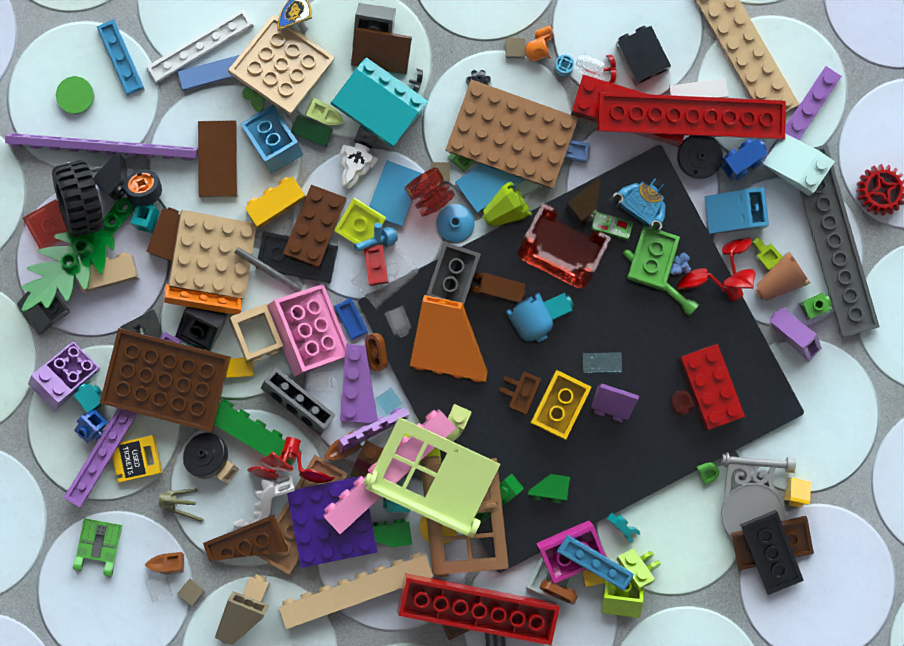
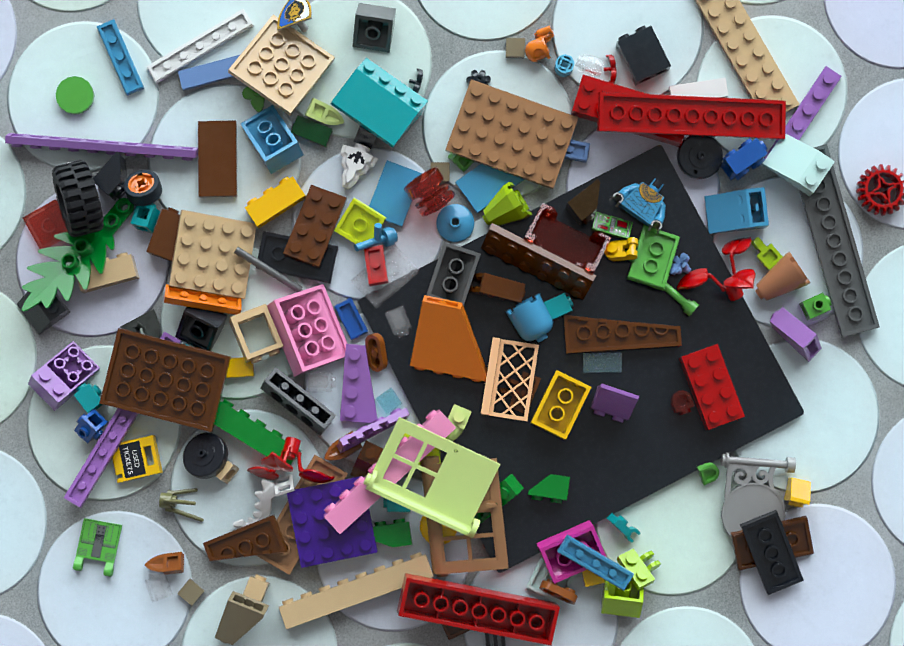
reddish brown tile [351,27,412,75] -> none
none -> reddish brown plate [481,223,596,300]
none -> light nougat fence [481,337,539,422]
none -> reddish brown wing [563,315,682,354]
none -> yellow plate [604,237,639,261]

